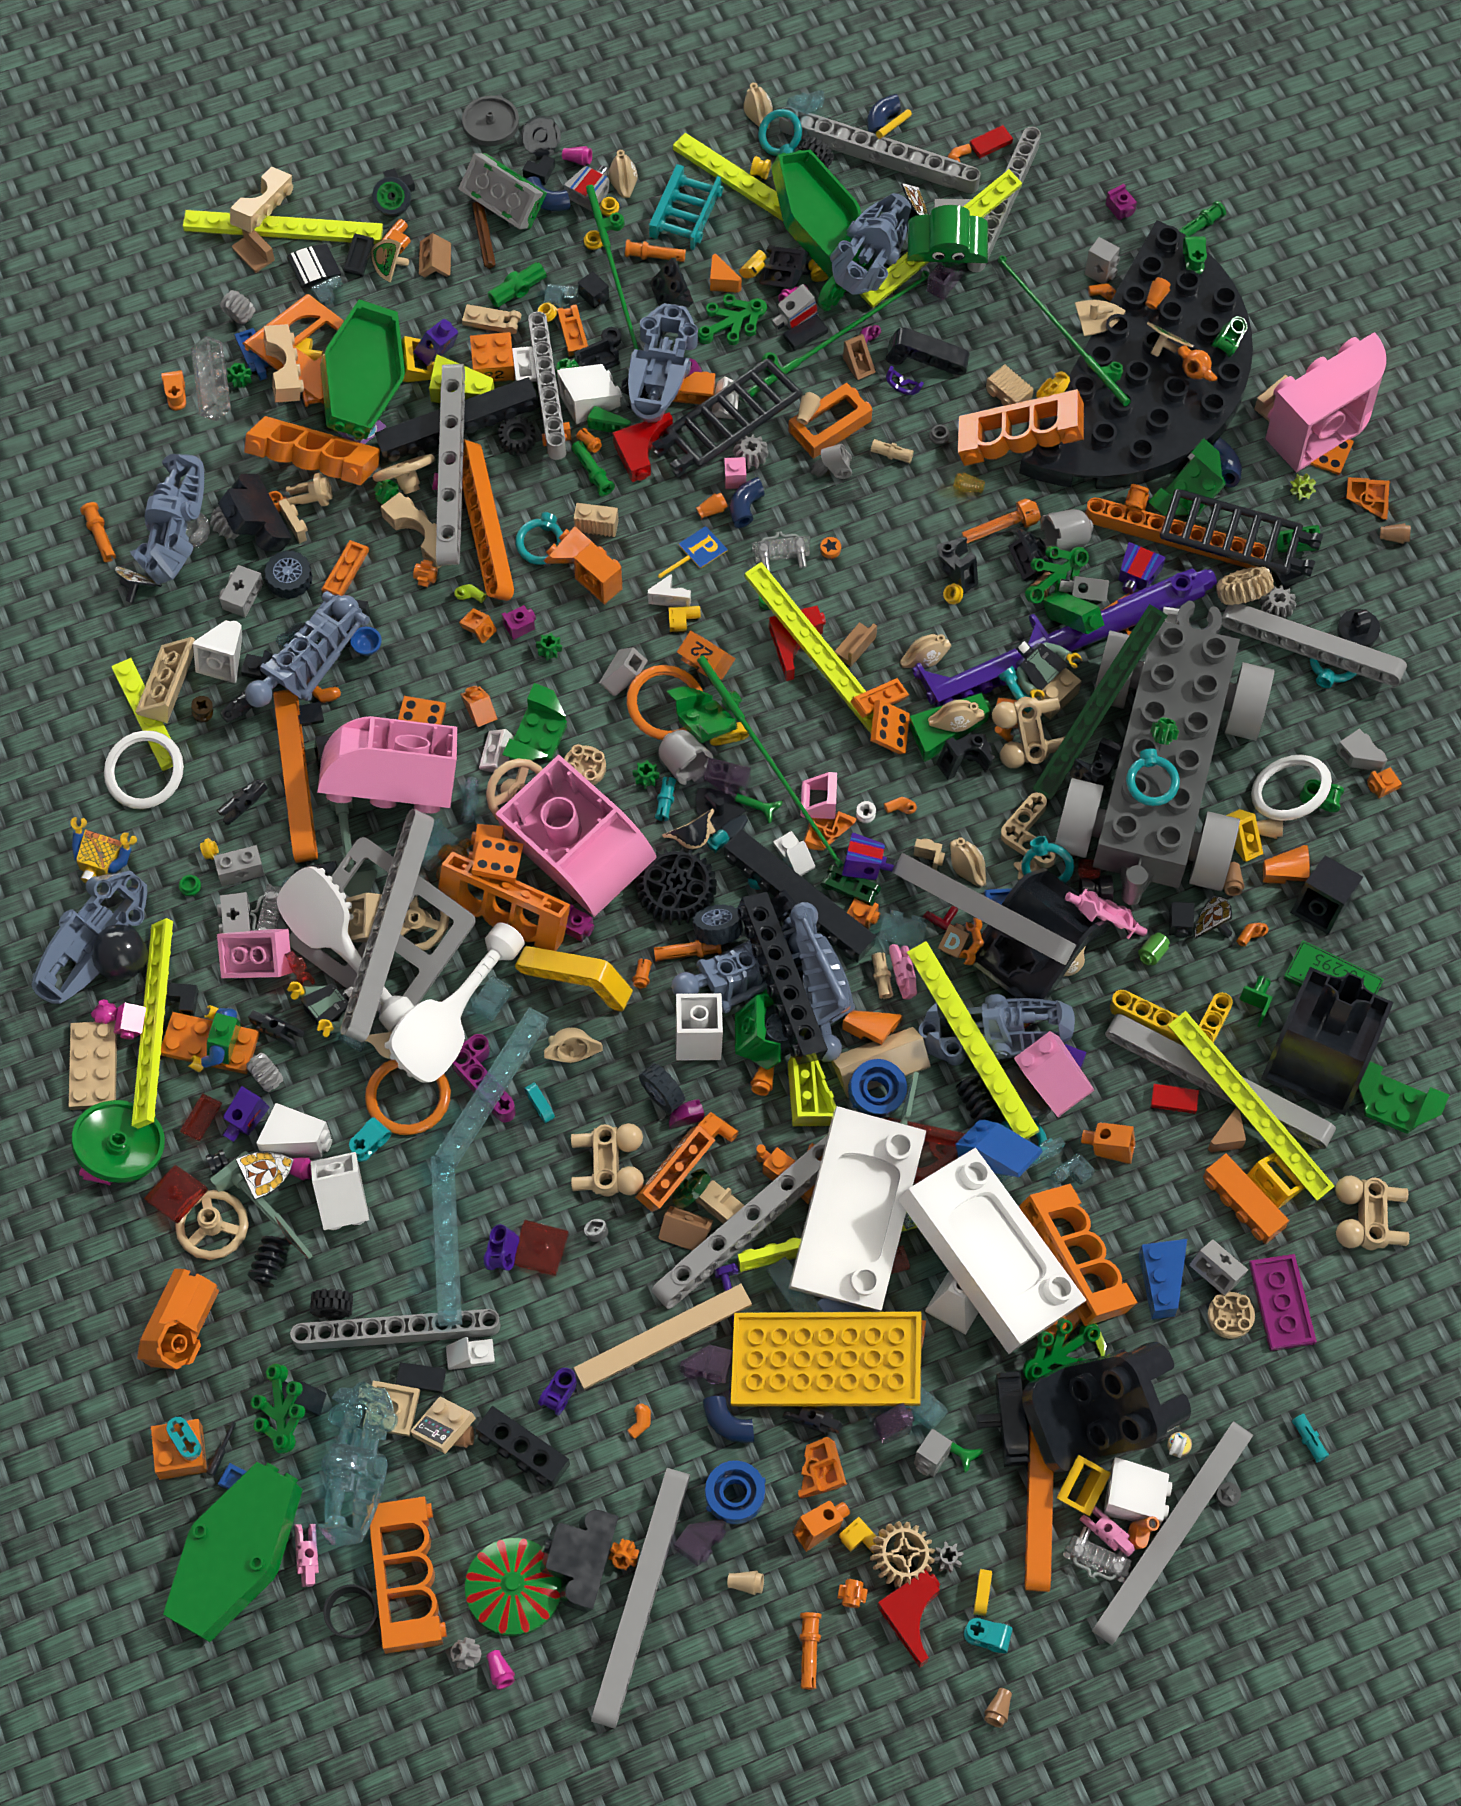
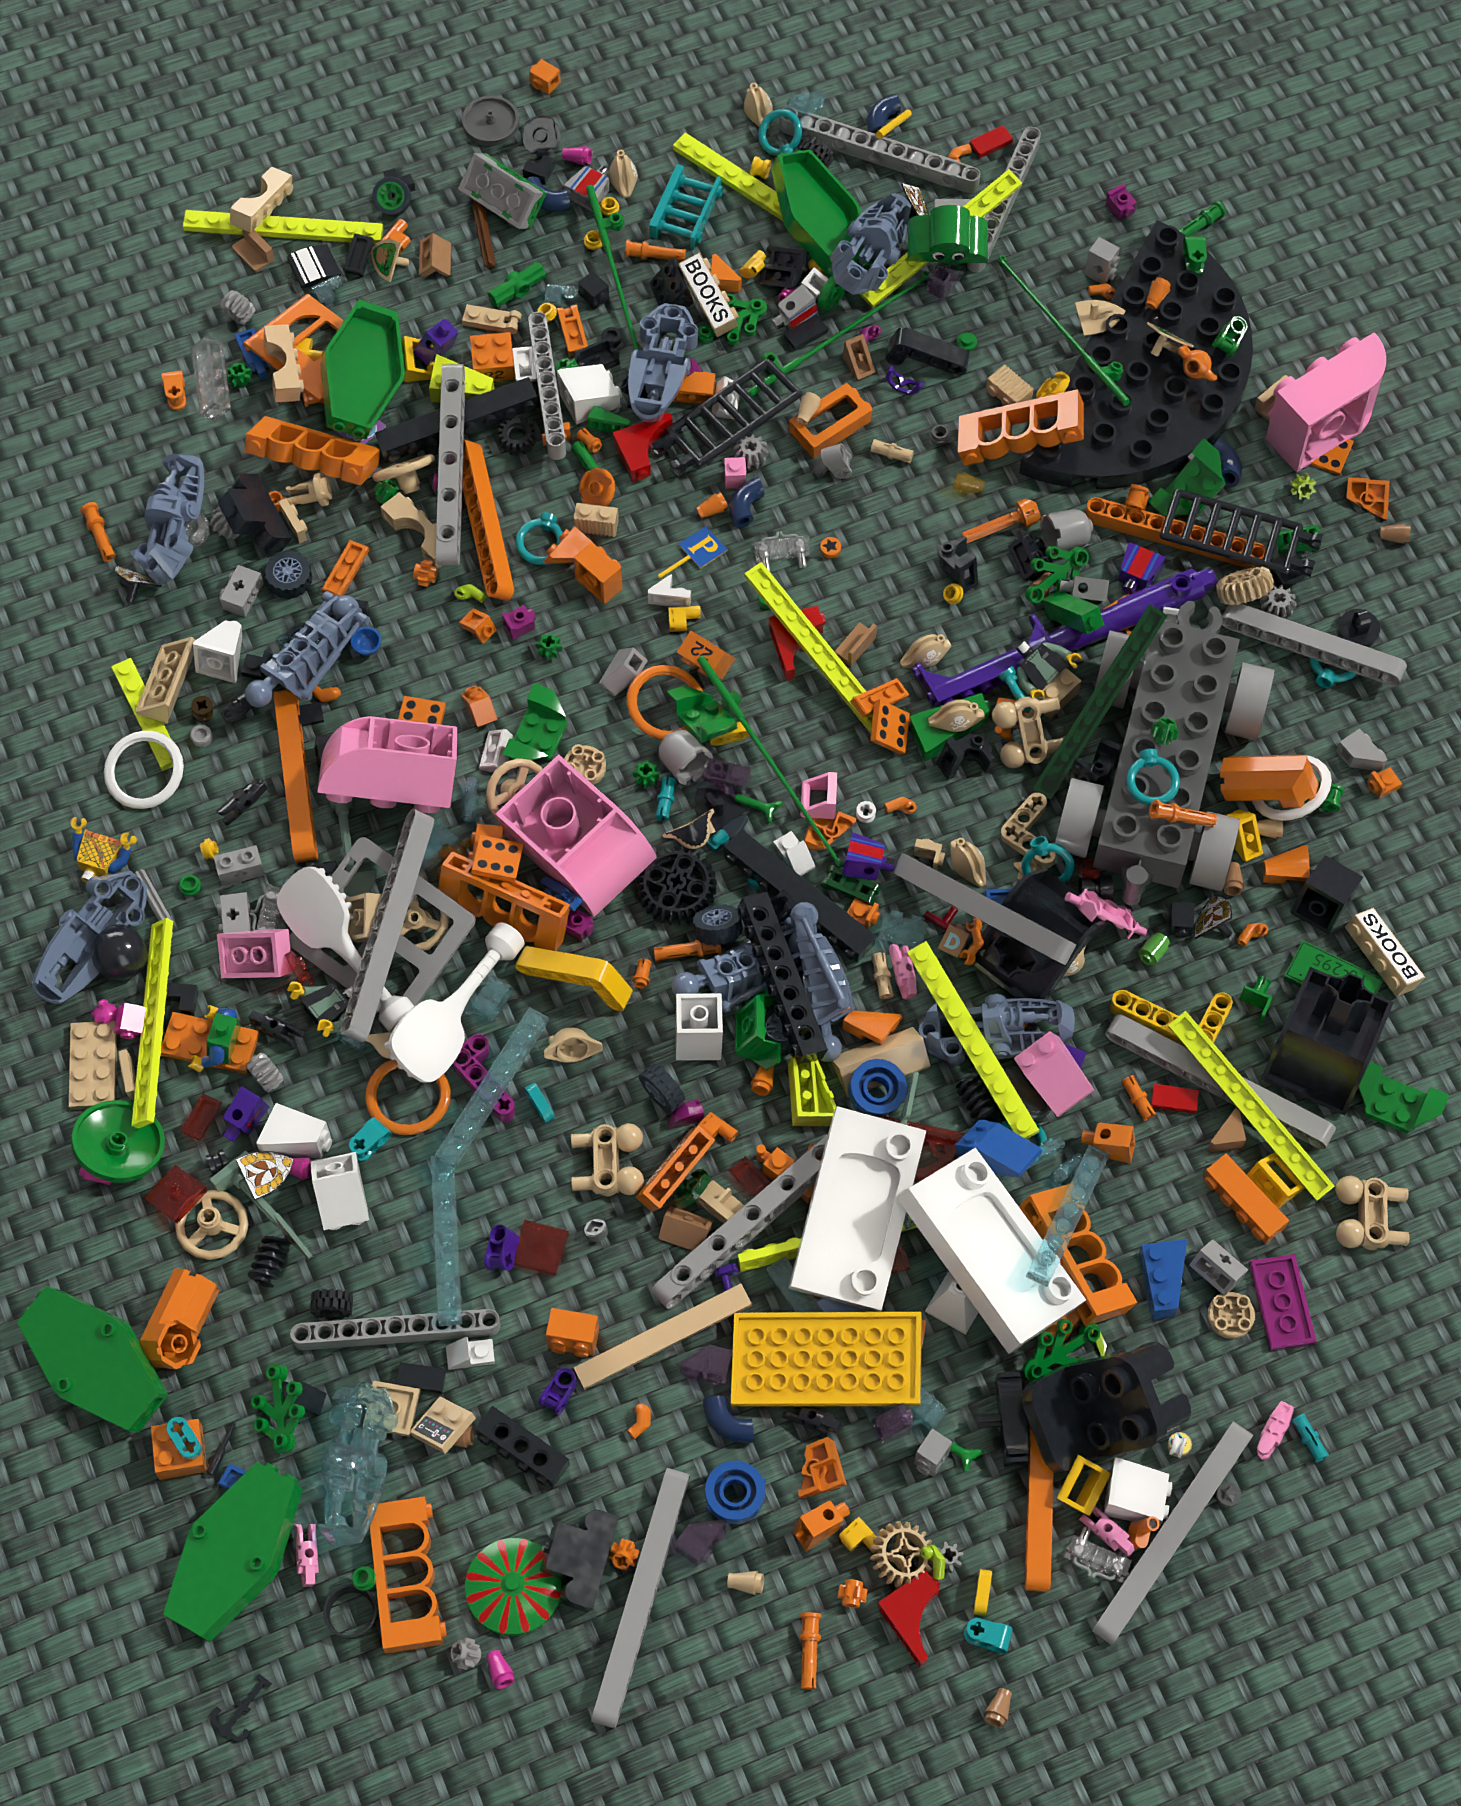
none -> green container [17,1286,169,1433]
none -> tan tile [118,1050,136,1100]
none -> light grey axle [134,869,171,921]
none -> light grey tile [190,725,213,747]
none -> black piece [211,1674,272,1742]
none -> green plate [352,1566,376,1591]
none -> orange brick [529,59,561,95]
none -> blue hinge [540,876,583,911]
none -> orange brick [546,1308,599,1358]
none -> orange tile [579,468,615,506]
none -> brick [678,252,739,337]
none -> clear red tile [729,1156,771,1197]
none -> white window [801,268,829,301]
none -> lime arm [921,1544,945,1580]
none -> green plate [957,332,977,352]
none -> clear light blue plate [1026,1145,1110,1287]
none -> orange pin [1121,1075,1156,1121]
none -> orange pin [1149,800,1217,828]
none -> orange brick [1220,755,1319,808]
none -> bright pink hinge [1257,1401,1294,1460]
none -> brick [1345,908,1425,997]

